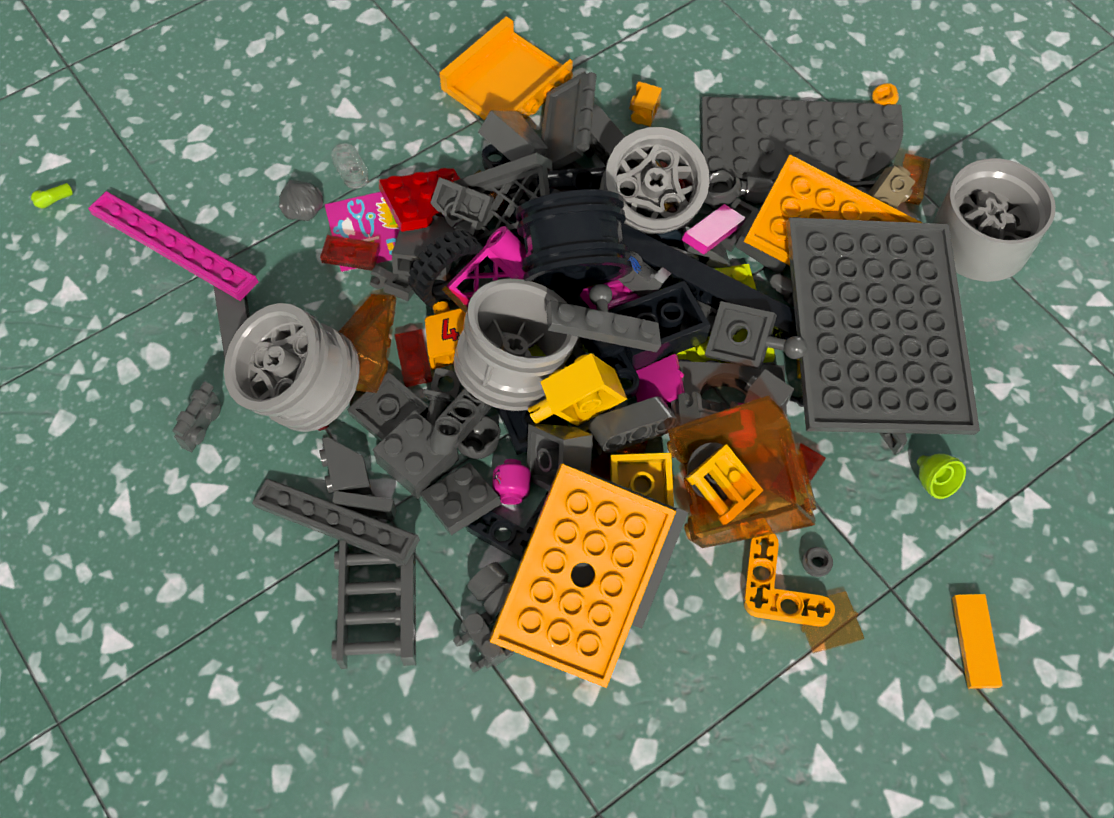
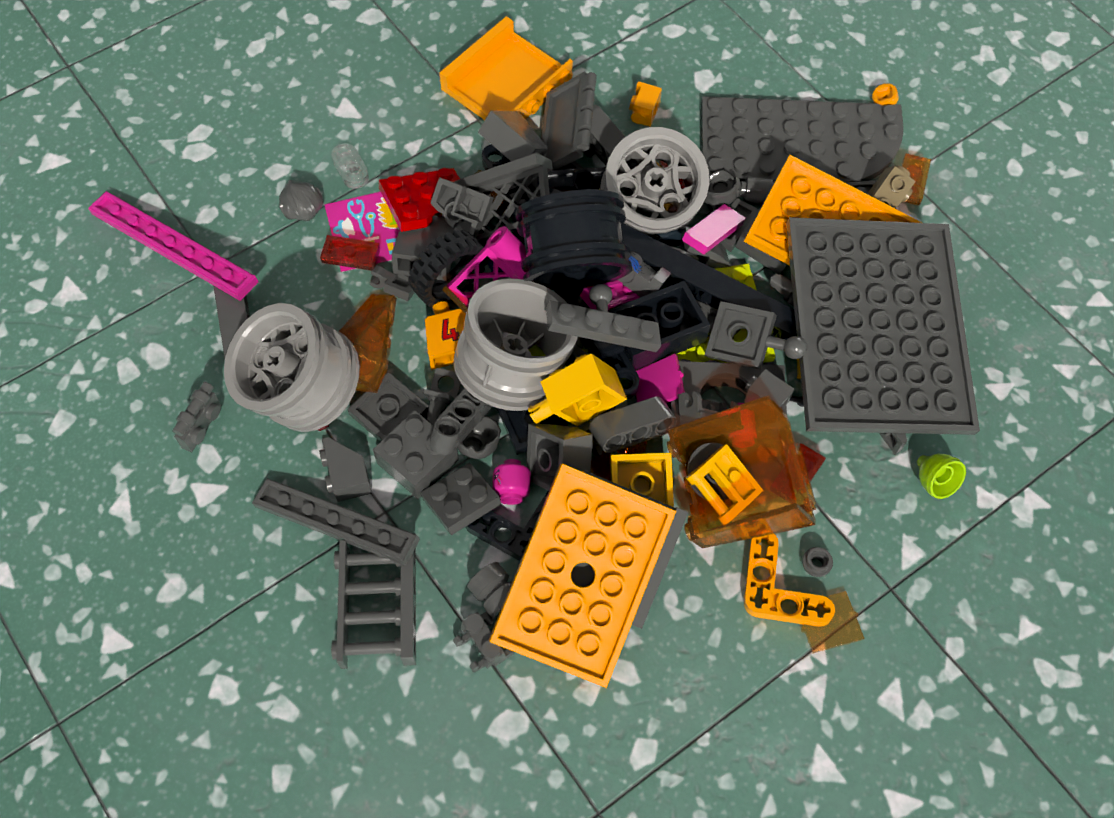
lime arm [31,183,72,209] -> none
dark grey tile [332,491,397,521] -> none
clear red plate [394,329,432,387] -> none
light grey wheel [932,158,1056,282] -> none
light orange tile [952,594,1003,689] -> none

